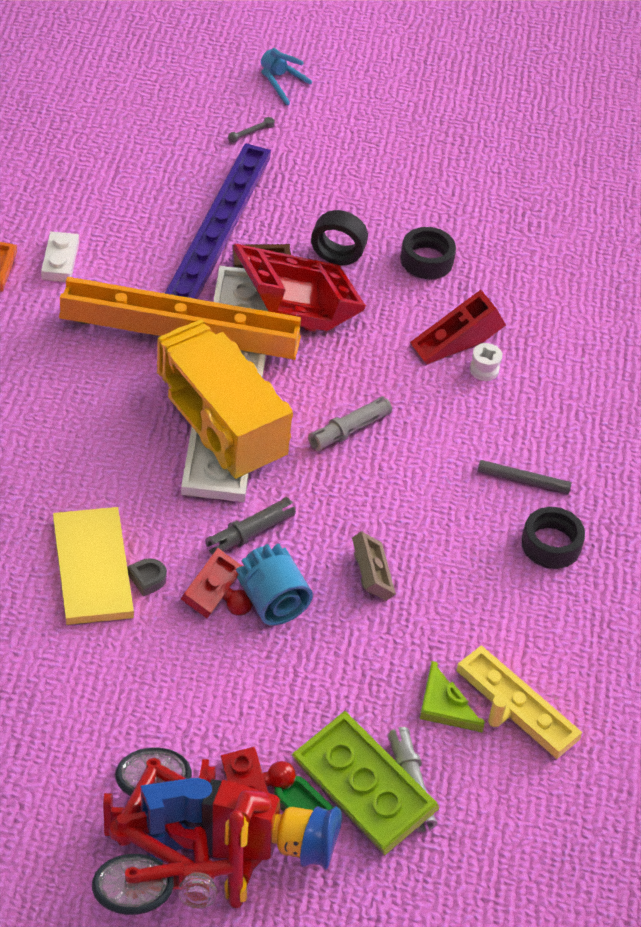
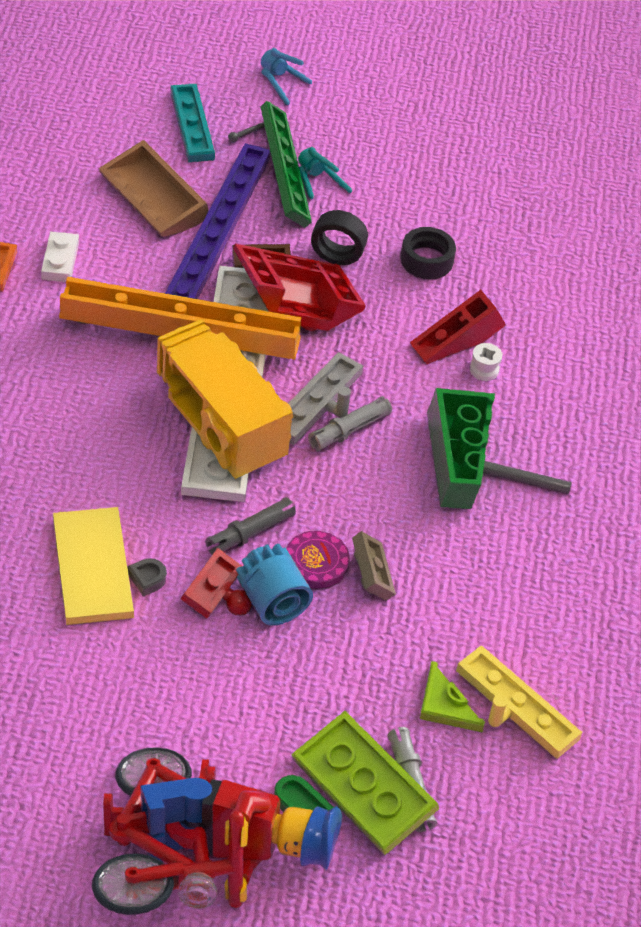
red plate [221,746,296,793] -> none
black tyre [522,506,585,569] -> none
none -> medium nougat slope [98,140,209,237]
none -> teal tile [170,84,215,162]
none -> green tile [260,101,312,228]
none -> magenta tile [286,531,350,589]
none -> light grey plate [288,352,363,445]
none -> teal plant [298,147,352,199]
none -> green wedge [427,388,495,509]

